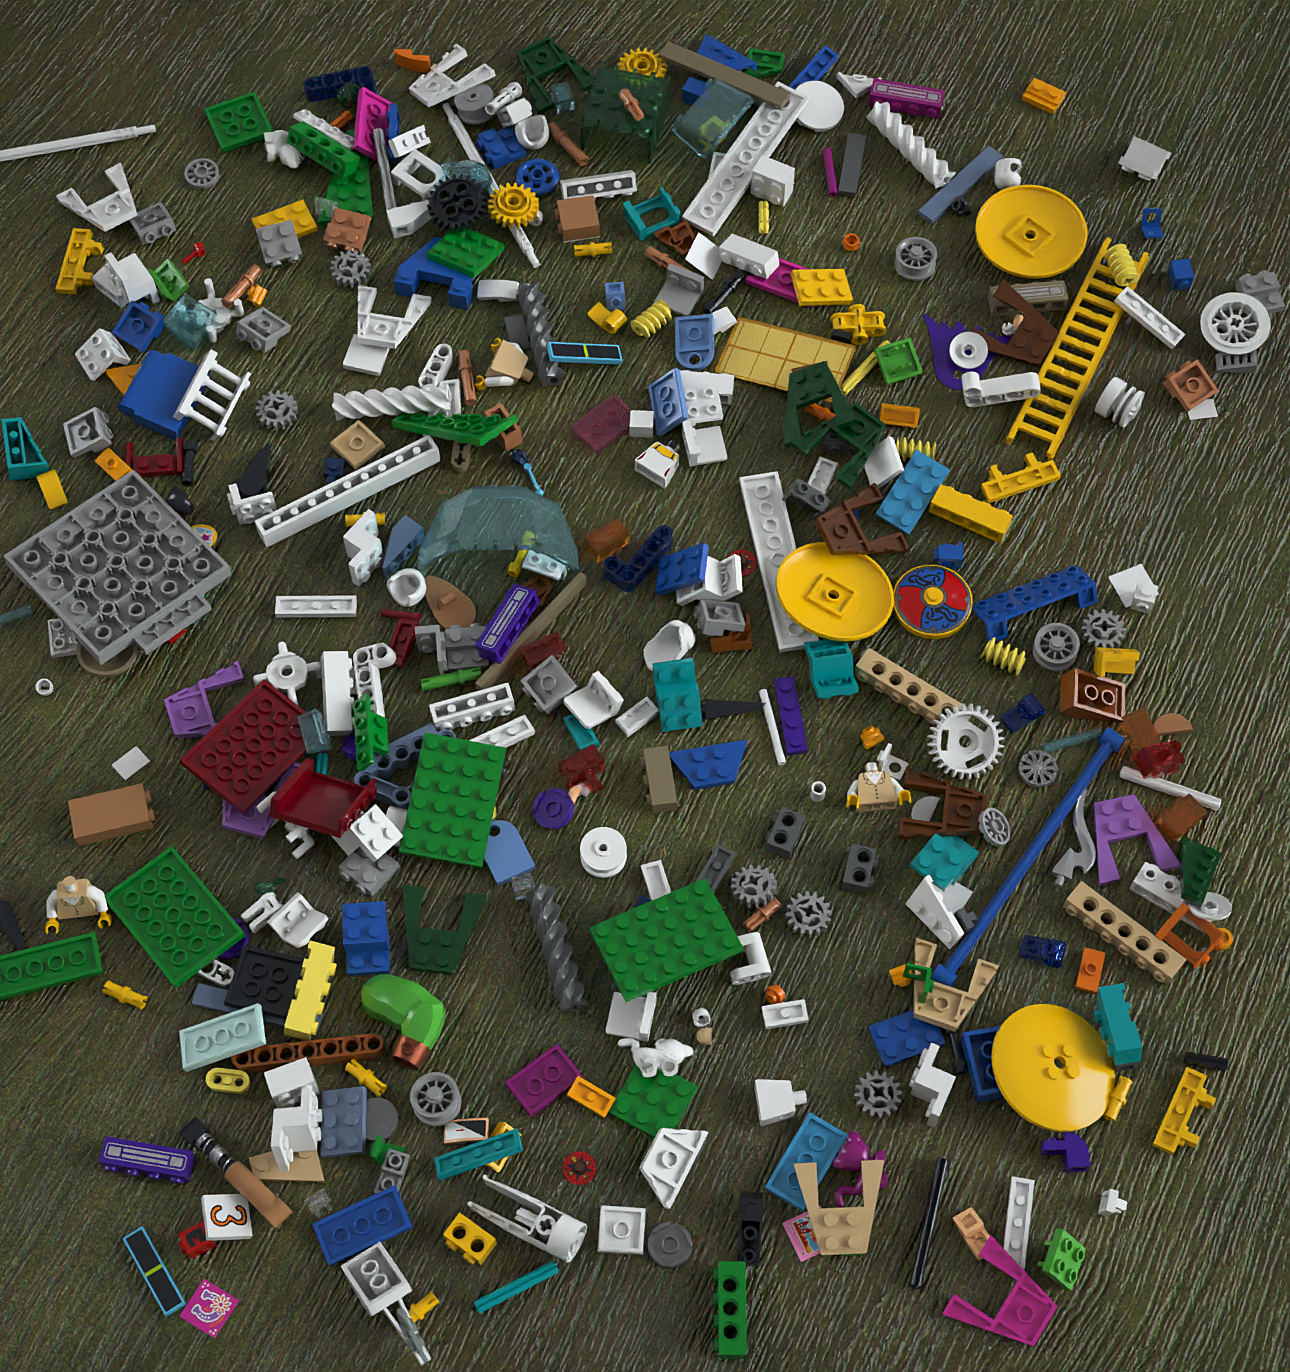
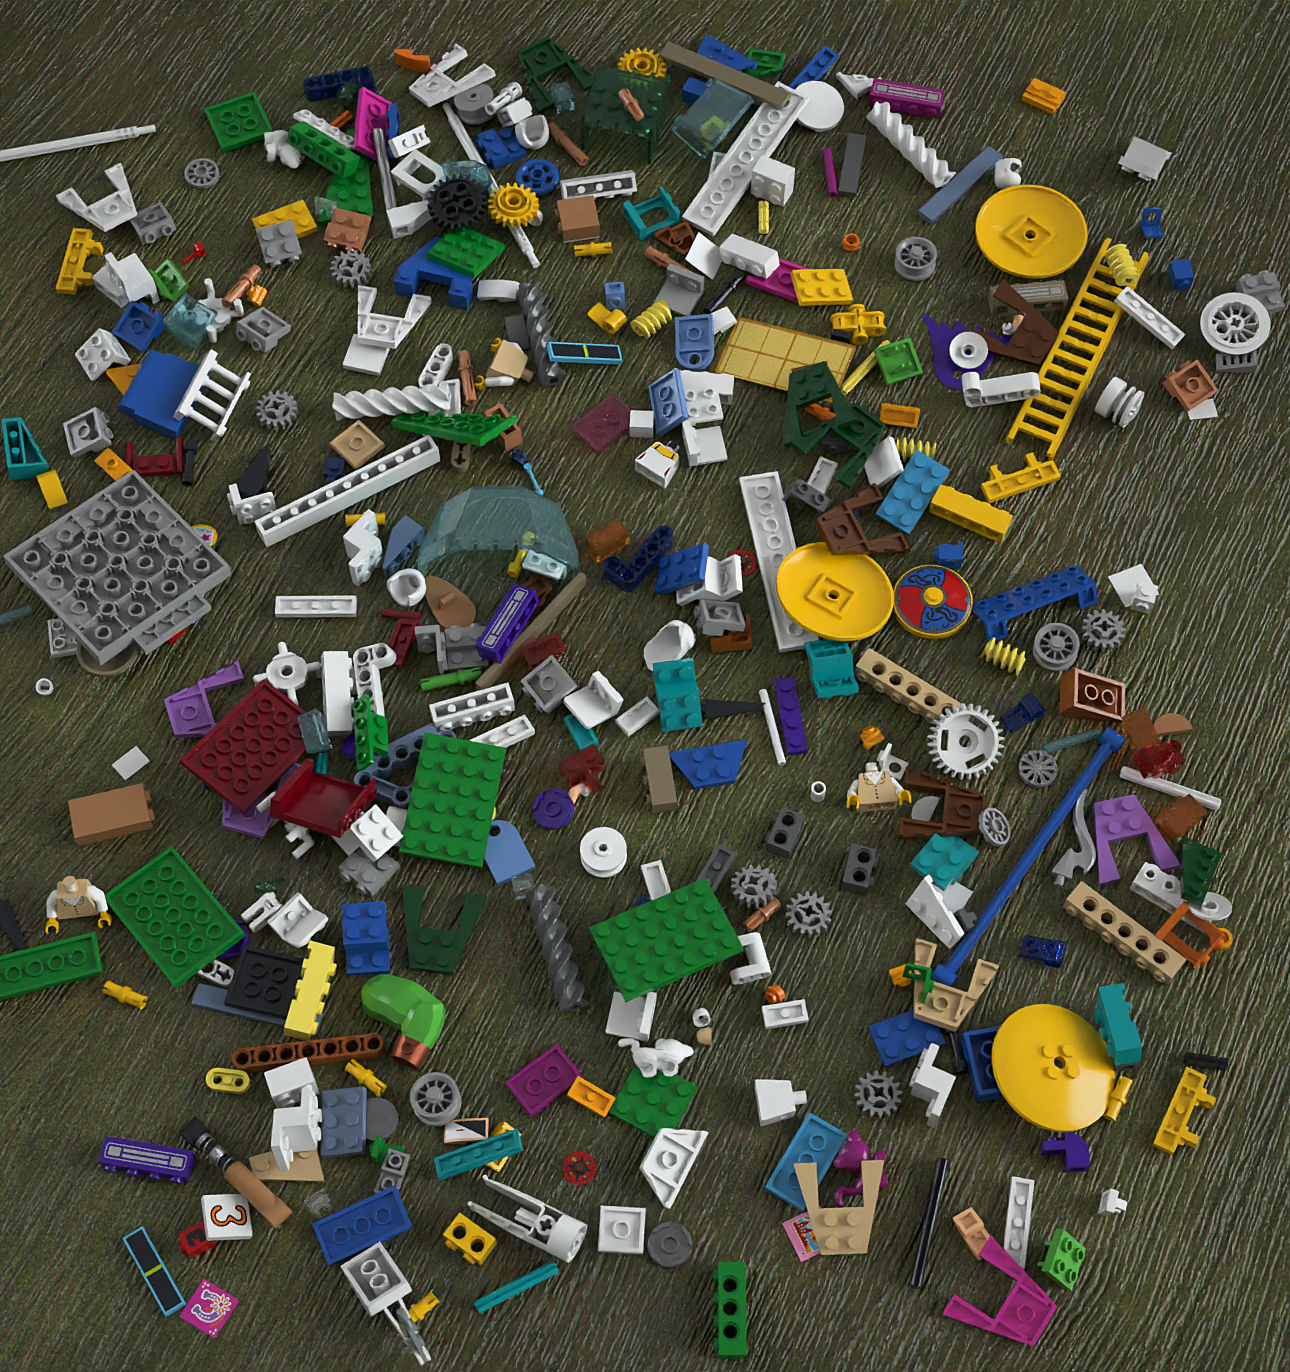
black hair [166,486,194,516] -> none
light aqua tile [179,1003,266,1072] -> none
black slope [737,1191,763,1267] -> none
black plate [952,196,972,216] -> none
orange plate [1075,947,1105,994] -> none
yellow panel [1093,647,1140,678] -> none

